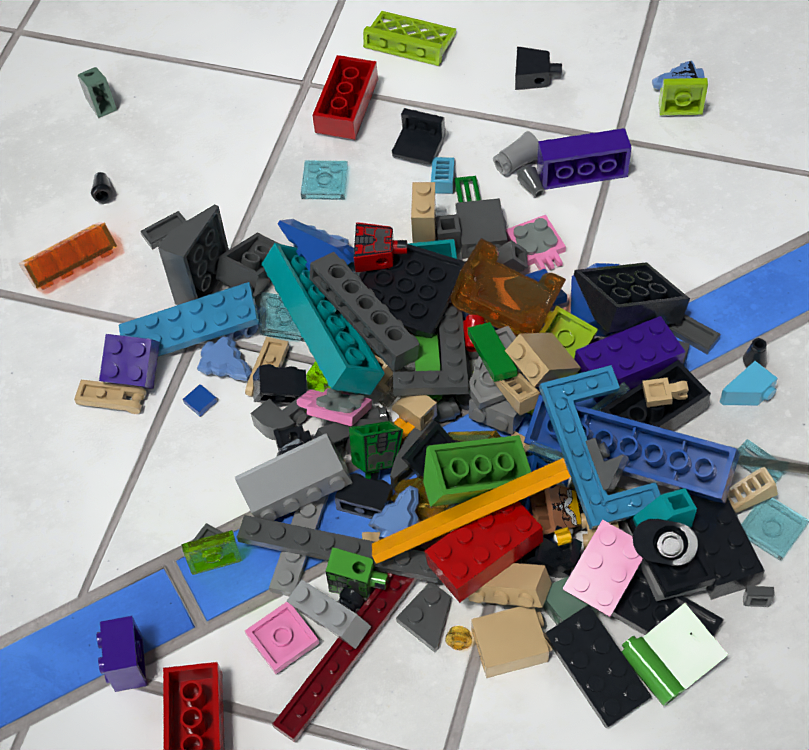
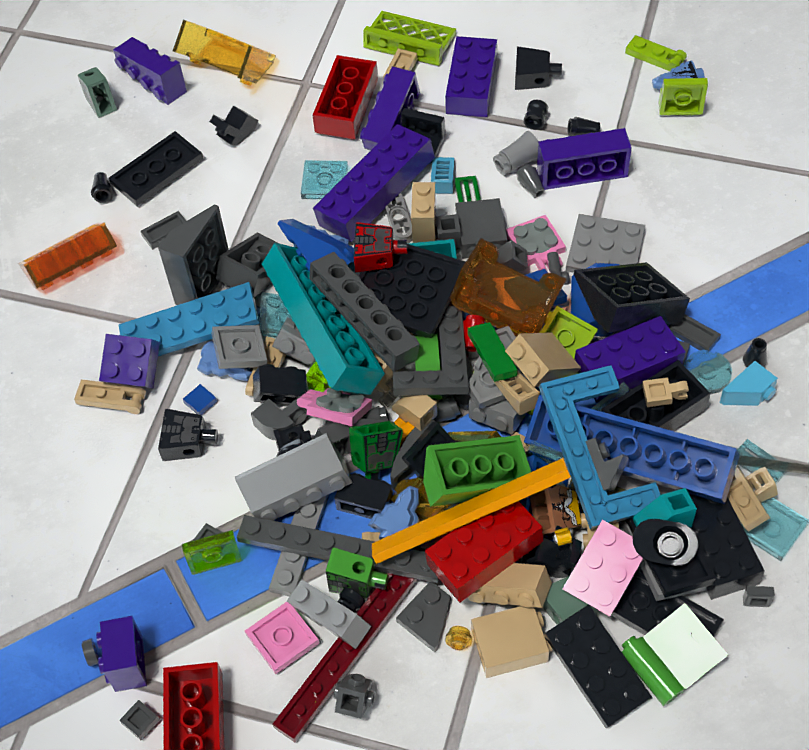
none -> dark grey tile [82,638,99,667]
none -> black plate [109,131,204,206]
none -> dark purple wedge [113,37,187,105]
none -> dark grey plate [119,700,160,741]
none -> torso [158,409,218,461]
none -> clear yellow windscreen [173,19,276,86]
none -> black brick [209,105,259,145]
none -> light grey plate [211,325,267,369]
none -> light grey brick [272,317,317,369]
none -> dark purple brick [313,124,435,242]
none -> dark grey brick [334,674,375,719]
none -> dark purple wedge [360,66,421,150]
none -> tan plate [383,48,417,80]
none -> light grey beam [385,193,412,243]
none -> dark purple brick [445,36,497,117]
none -> black wheel [523,99,549,130]
none -> dark grey arm [547,252,570,285]
none -> light grey plate [566,214,645,273]
none -> black cone [567,116,600,136]
none -> lime plate [625,35,687,71]
none -> clear light blue tile [684,350,732,394]
none -> tan plate [727,465,770,532]

